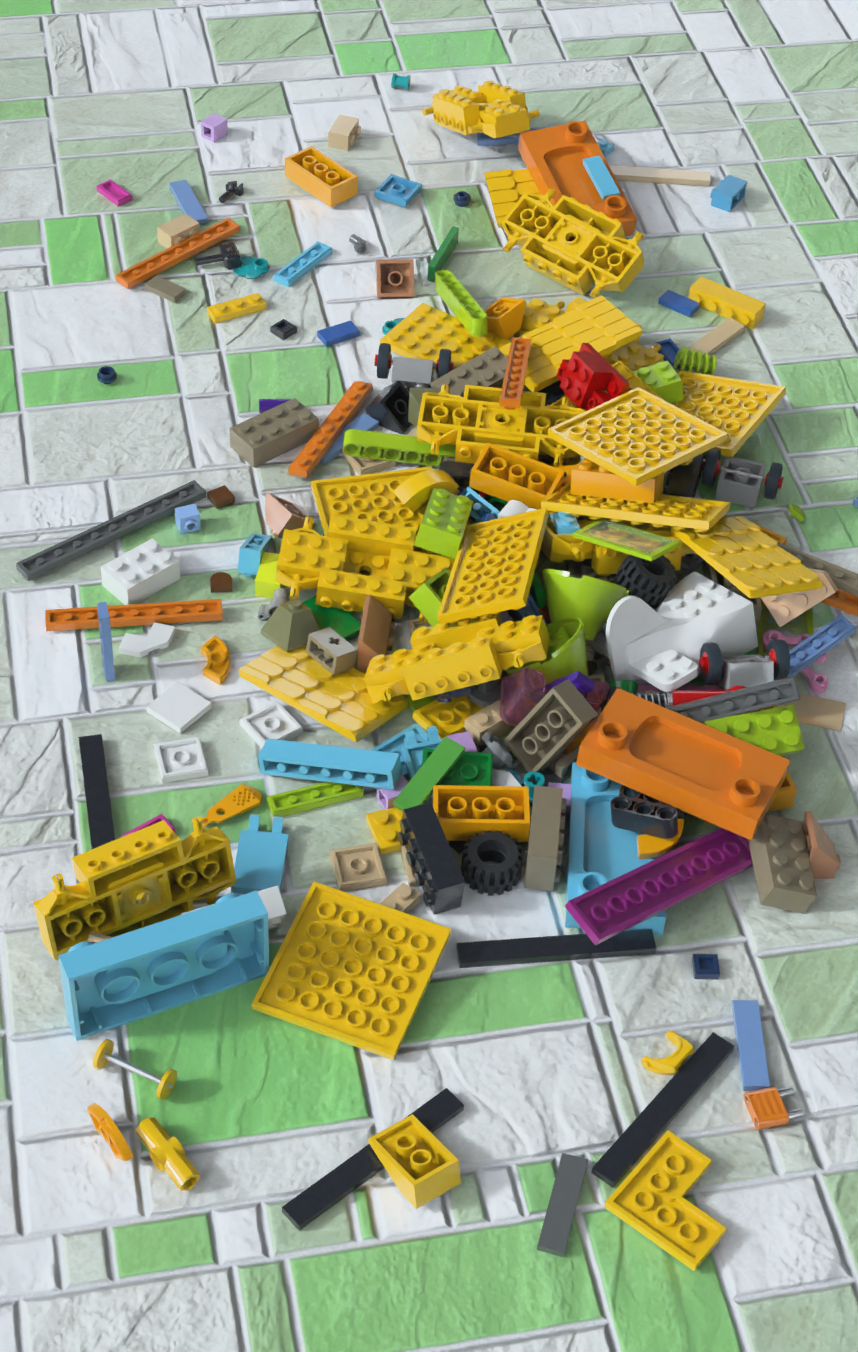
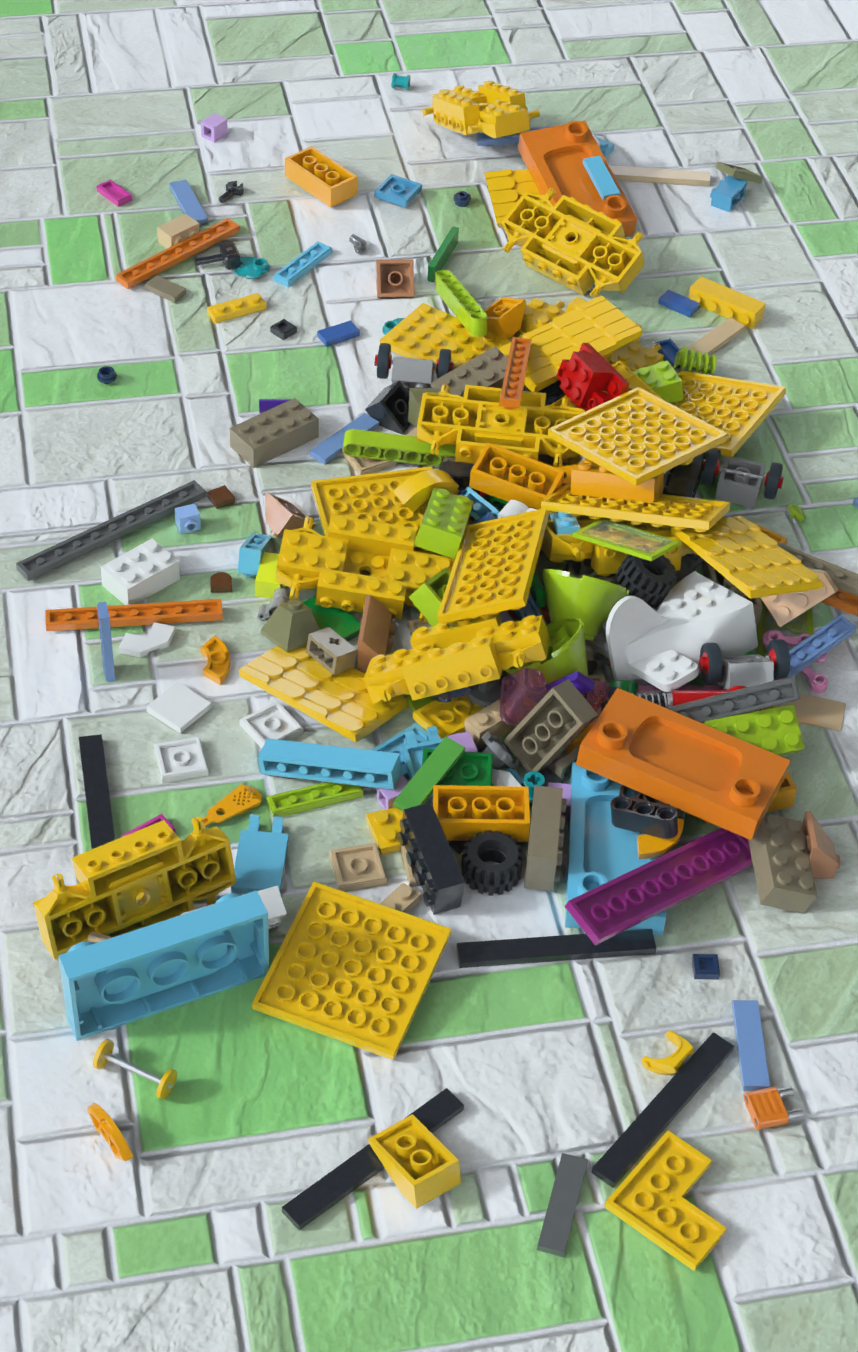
yellow piece [135,1117,200,1191] -> none
orange plate [288,381,373,478] -> none
tan brick [328,115,361,151] -> none
none -> olive tile [715,162,763,184]

